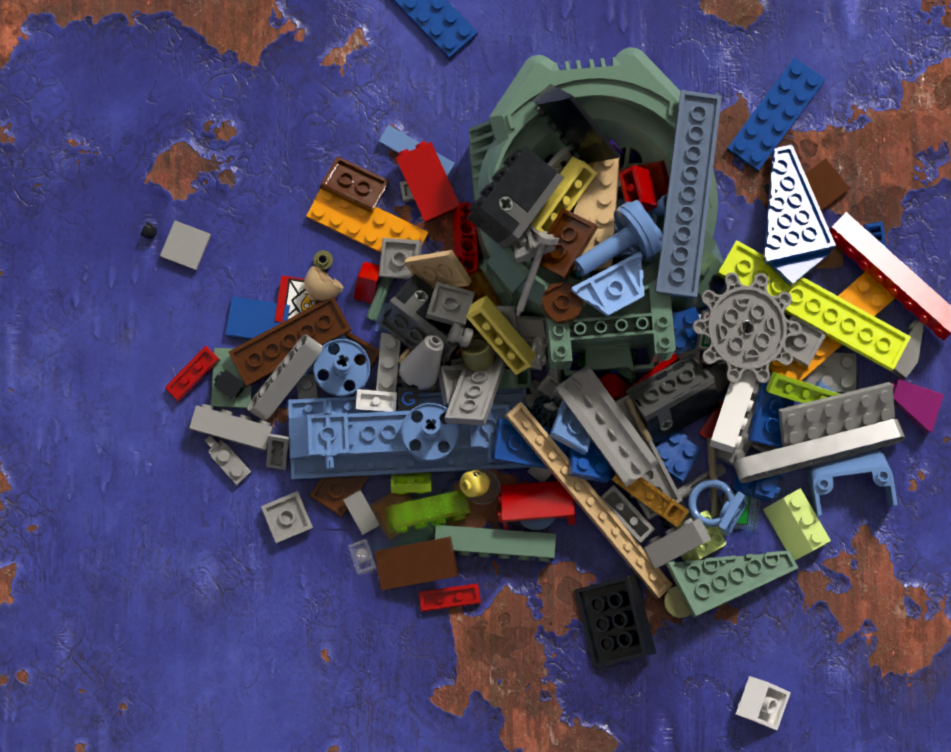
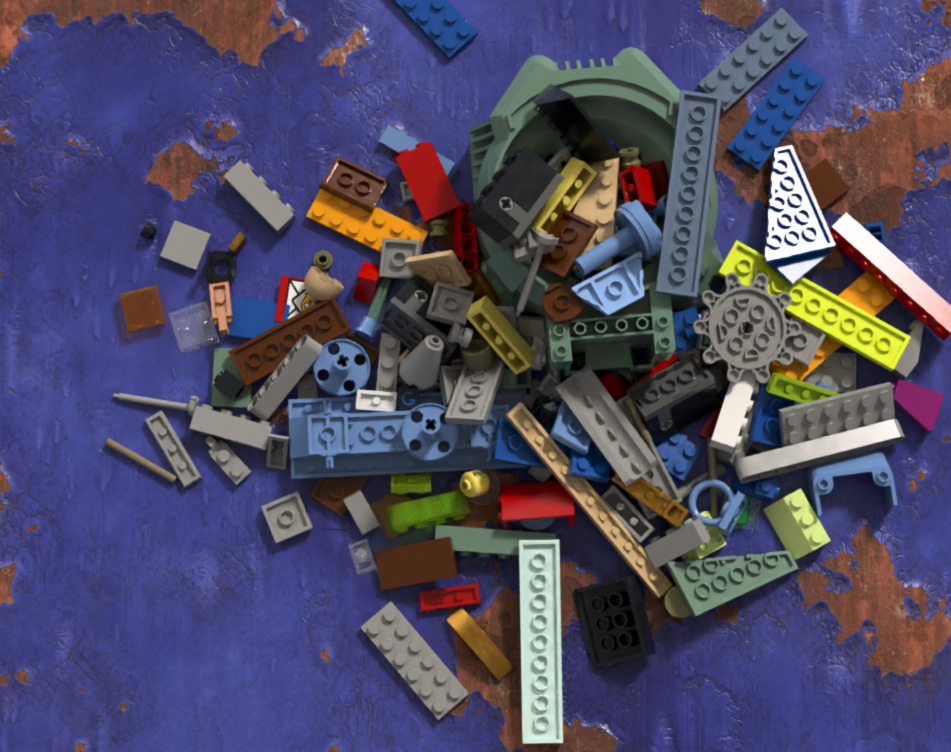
red tile [165,345,220,402] -> none
white slope [736,676,791,730] -> none
none -> dark tan bar [105,438,177,484]
none -> light grey piece [113,393,200,416]
none -> clear orange plate [118,284,167,333]
none -> light grey tile [145,410,202,488]
none -> clear piece [168,301,221,354]
none -> black piece [206,250,237,284]
none -> nougat hinge [209,281,233,336]
none -> light grey brick [223,160,296,235]
none -> pearl gold tile [228,232,247,255]
none -> medium blue piece [354,316,377,340]
none -> light grey plate [361,601,469,720]
none -> olive wheel [429,220,449,239]
none -> pearl gold slope [447,607,514,681]
none -> light aqua plate [519,539,563,744]
none -> olive wheel [619,147,641,169]
none -> sand blue plate [697,8,808,113]

